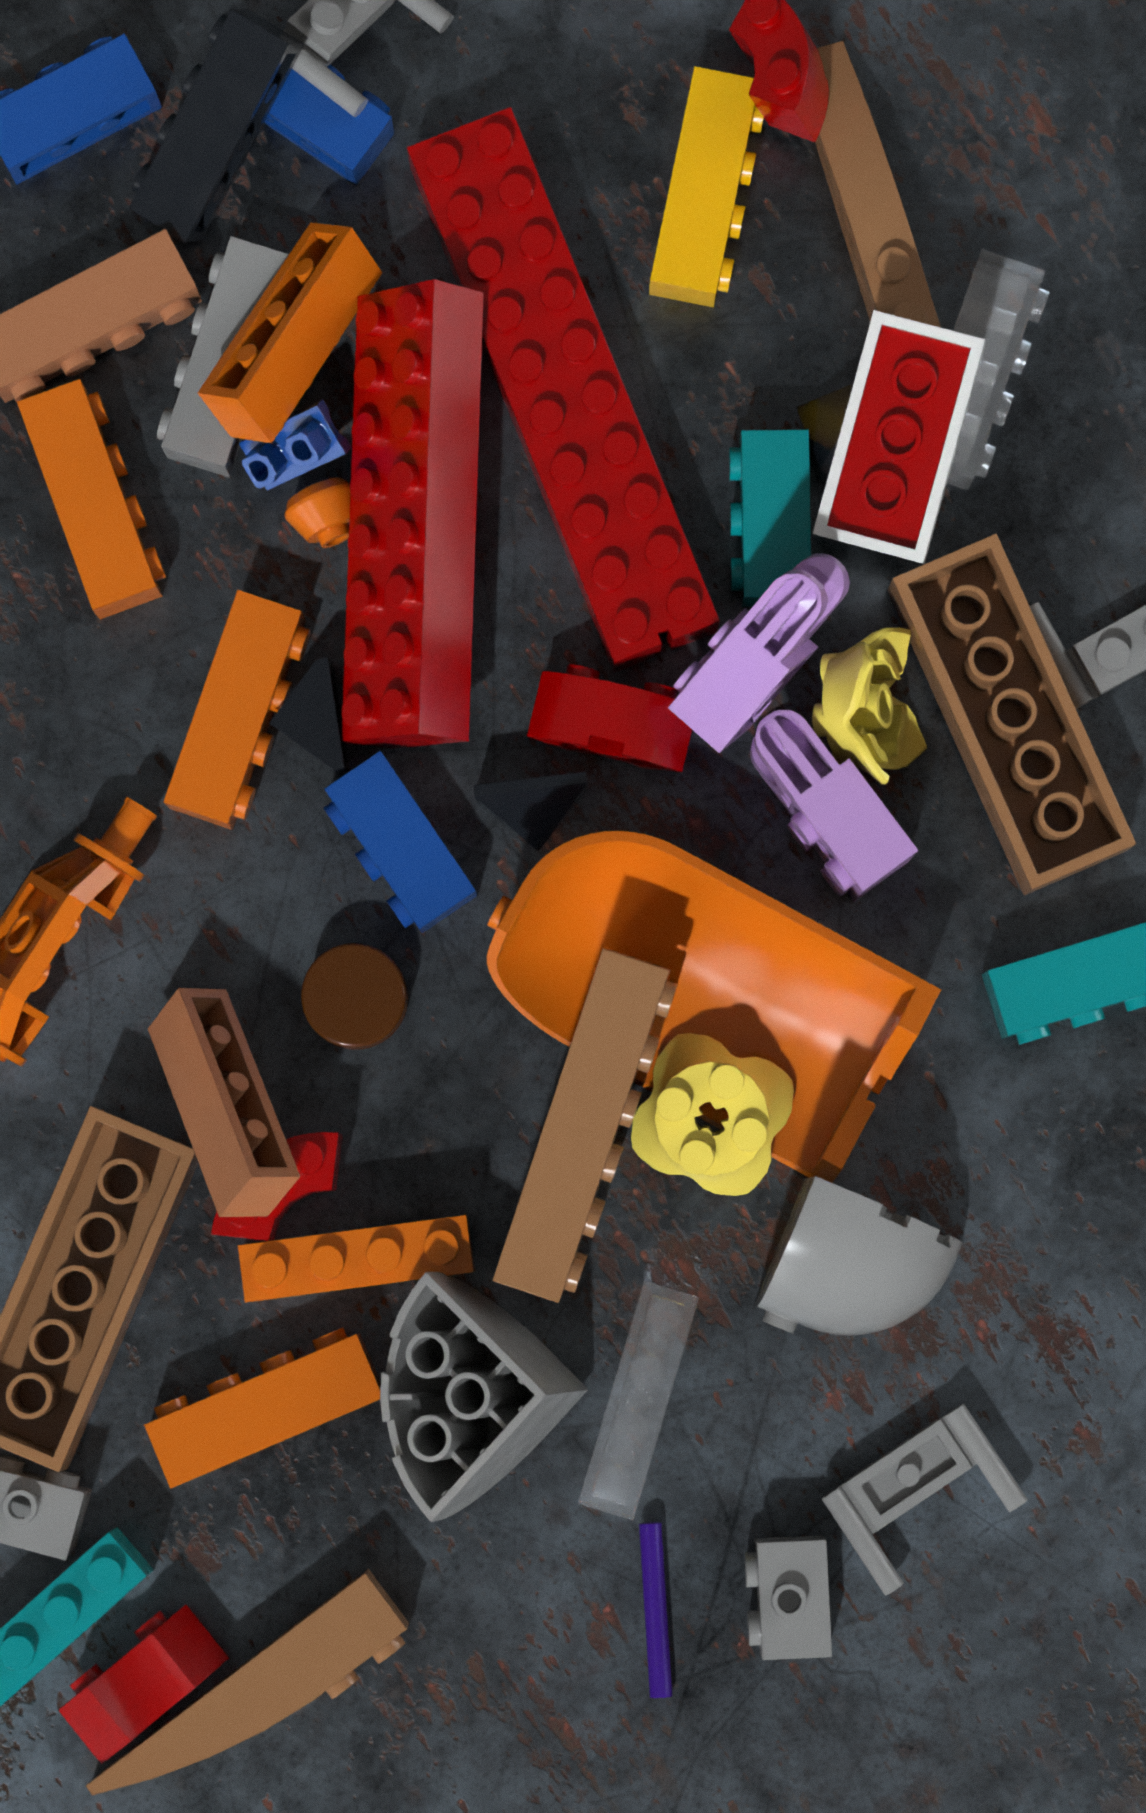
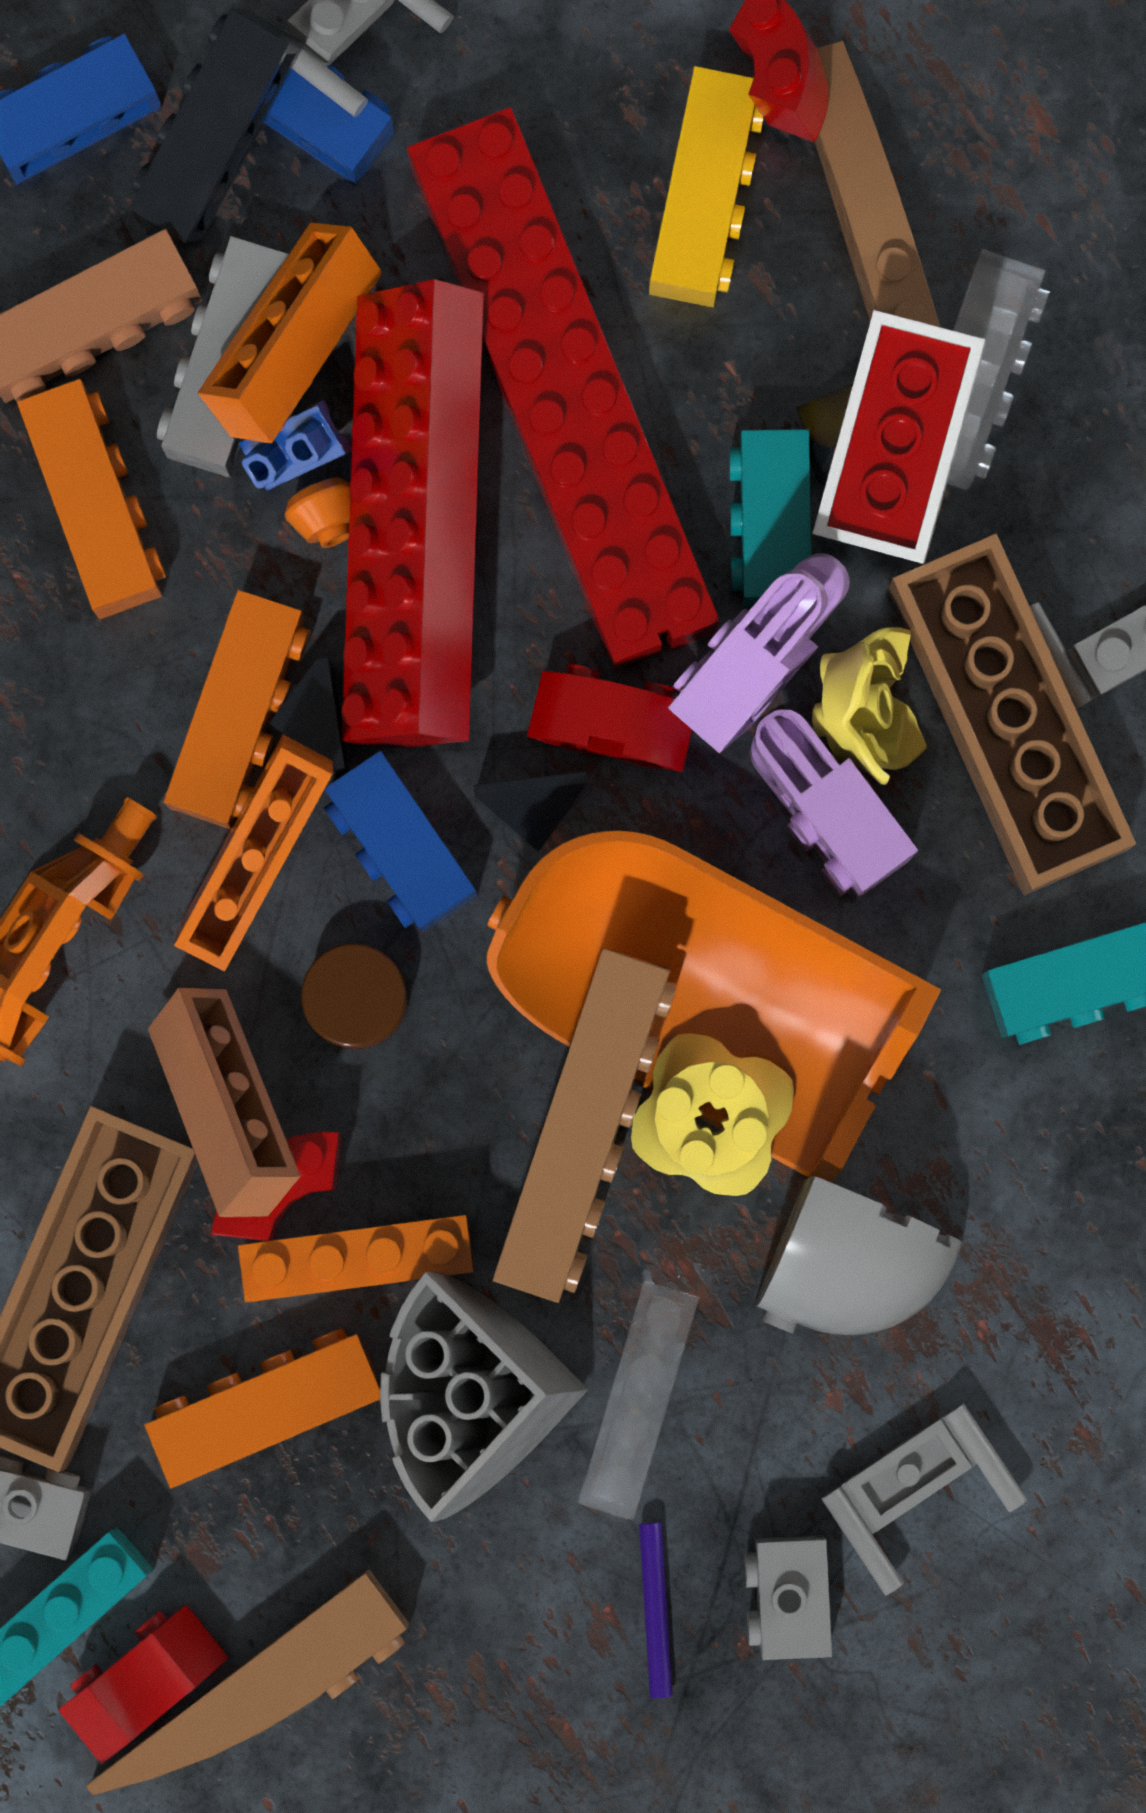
none -> orange brick [174,735,333,972]

